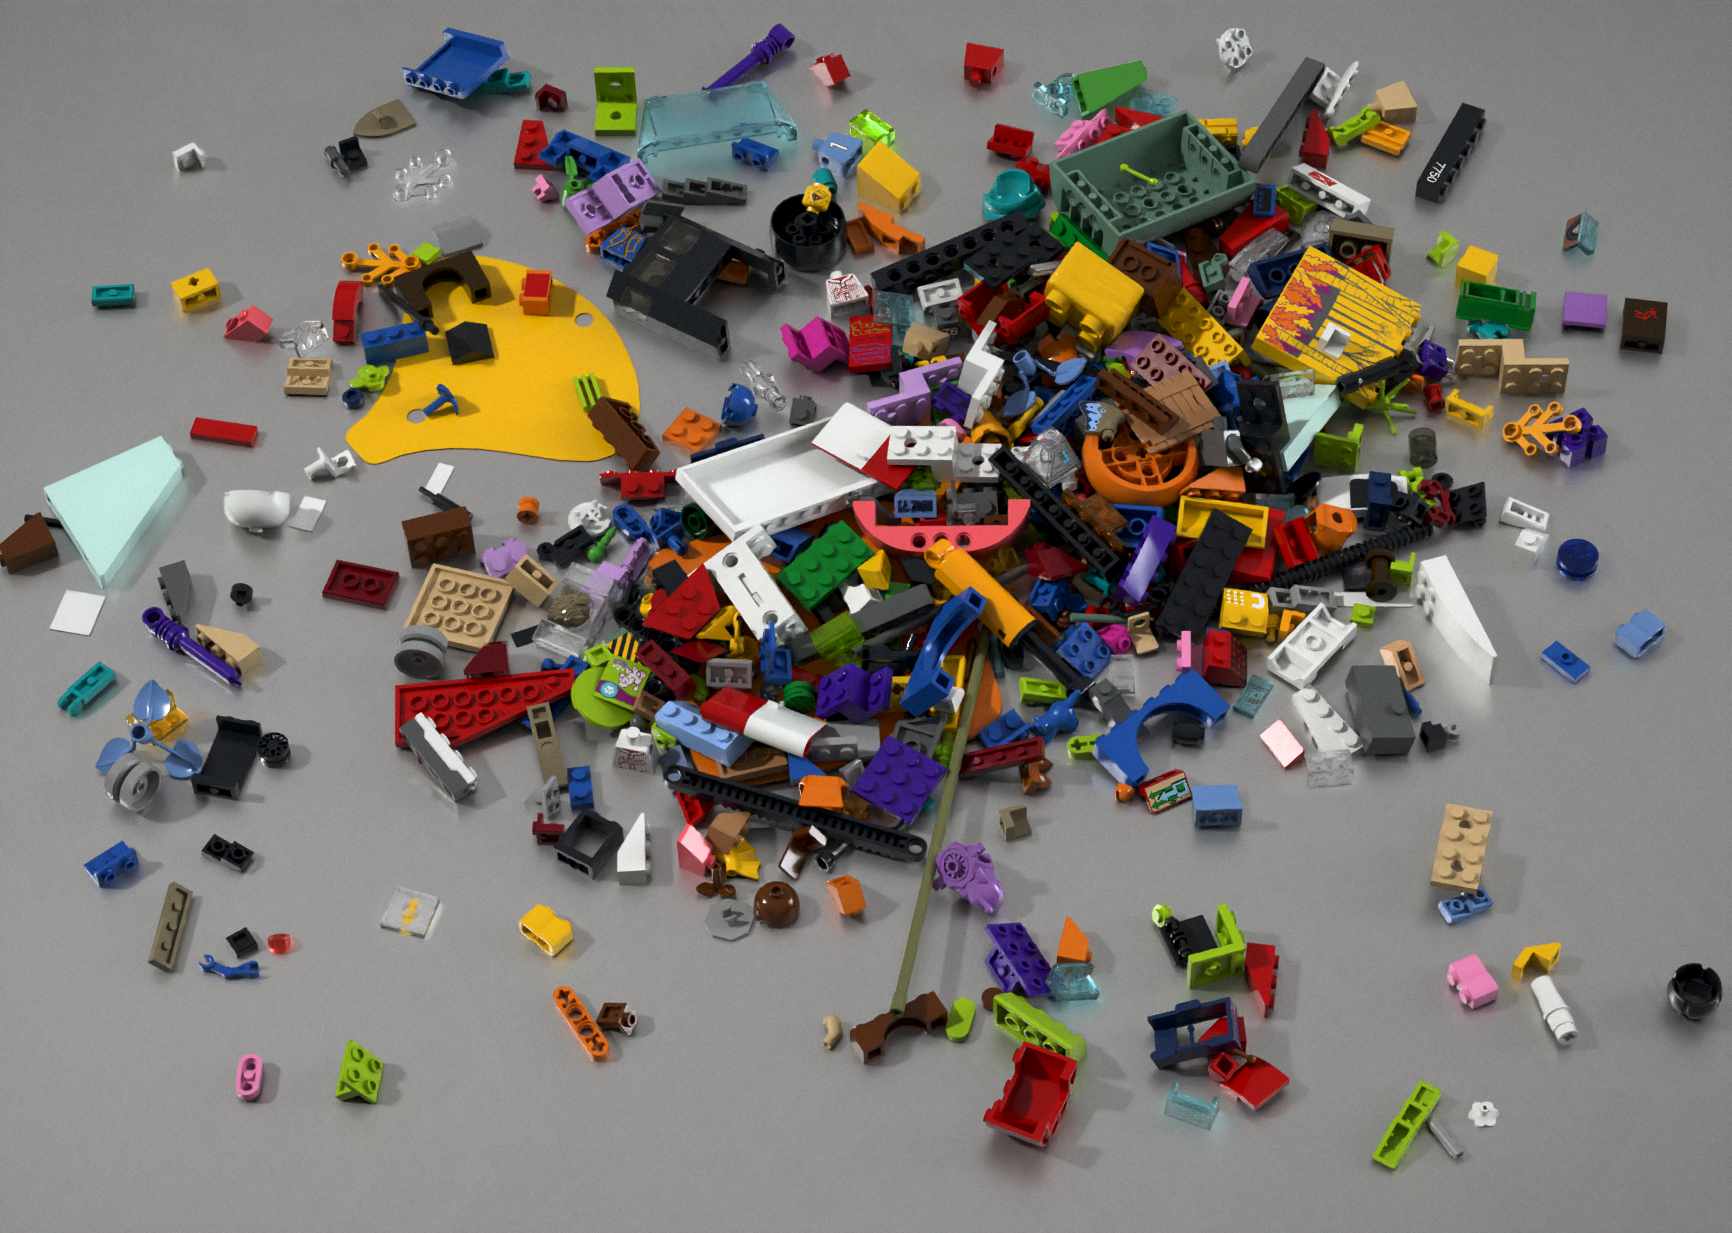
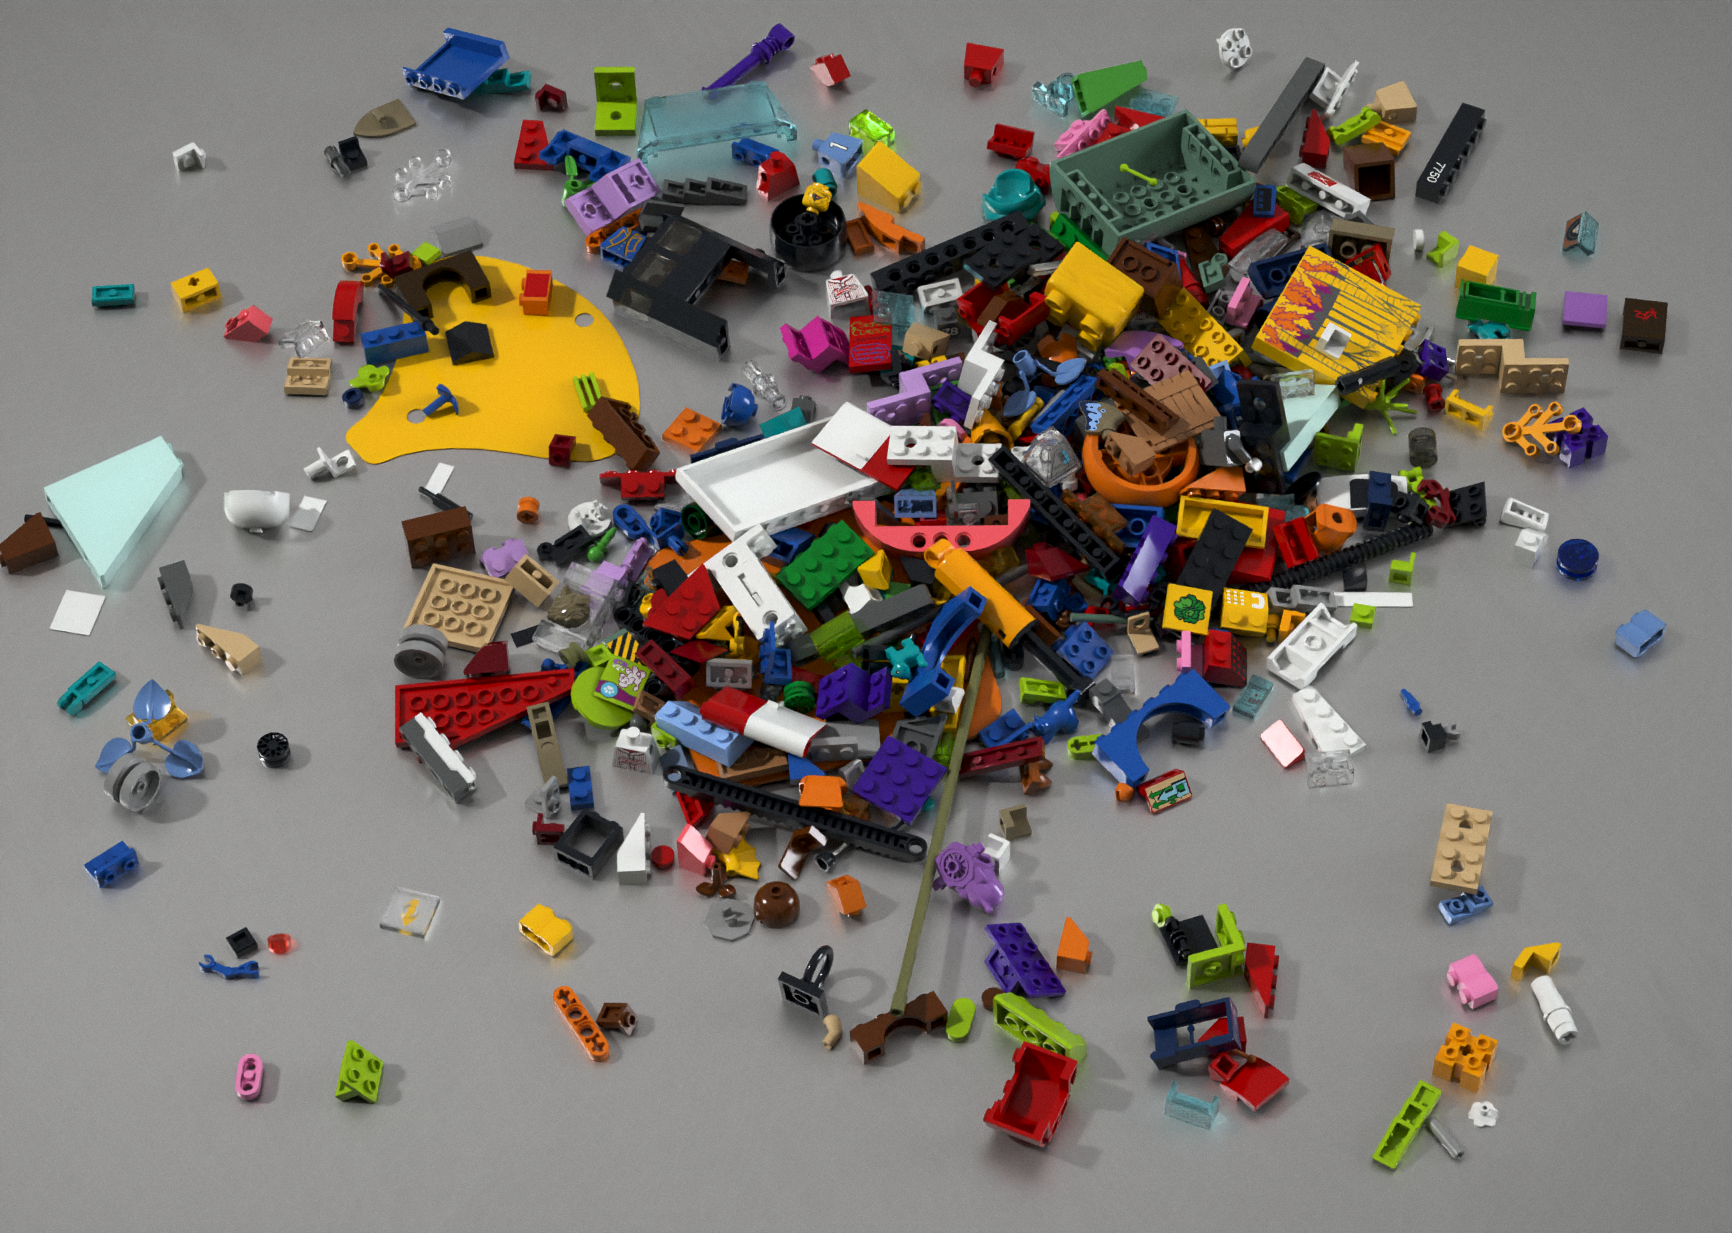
dark purple piece [142,607,242,687] -> none
dark tan plate [148,881,193,973] -> none
red tile [190,417,258,447] -> none
black panel [191,715,263,801] -> none
black slope [201,834,254,871] -> none
dark red tile [322,560,400,610] -> none
bright pink tile [532,174,560,202] -> none
lime arm [690,673,710,702] -> none
clear light blue bracket [1045,963,1100,1001] -> none
dark pink bracket [1096,623,1133,658] -> none
medium blue bracket [1191,785,1242,826] -> none
dark grey brick [1345,665,1416,754] -> none
dark brown piece [1364,548,1397,602] -> none
light nougat slope [1379,640,1426,691] -> none
white slope [1415,555,1498,684] -> none
black tile [1431,473,1453,491] -> none
blue plate [1541,641,1590,683] -> none
black piece [1667,963,1723,1021] -> none
none -> dark red bracket [380,251,414,280]
none -> dark red bracket [549,434,576,467]
none -> olive wheel [558,641,586,669]
none -> red tile [651,845,675,869]
none -> red torso [756,151,800,201]
none -> teal slope [759,407,807,439]
none -> black tile [778,945,834,1018]
none -> teal animal [885,638,928,681]
none -> white panel [984,833,1010,874]
none -> medium nougat slope [1104,431,1156,477]
none -> yellow tile [1162,584,1213,636]
none -> reddish brown slope [1343,142,1395,201]
none -> white tile [1413,229,1424,250]
none -> light orange brick [1432,1022,1498,1093]

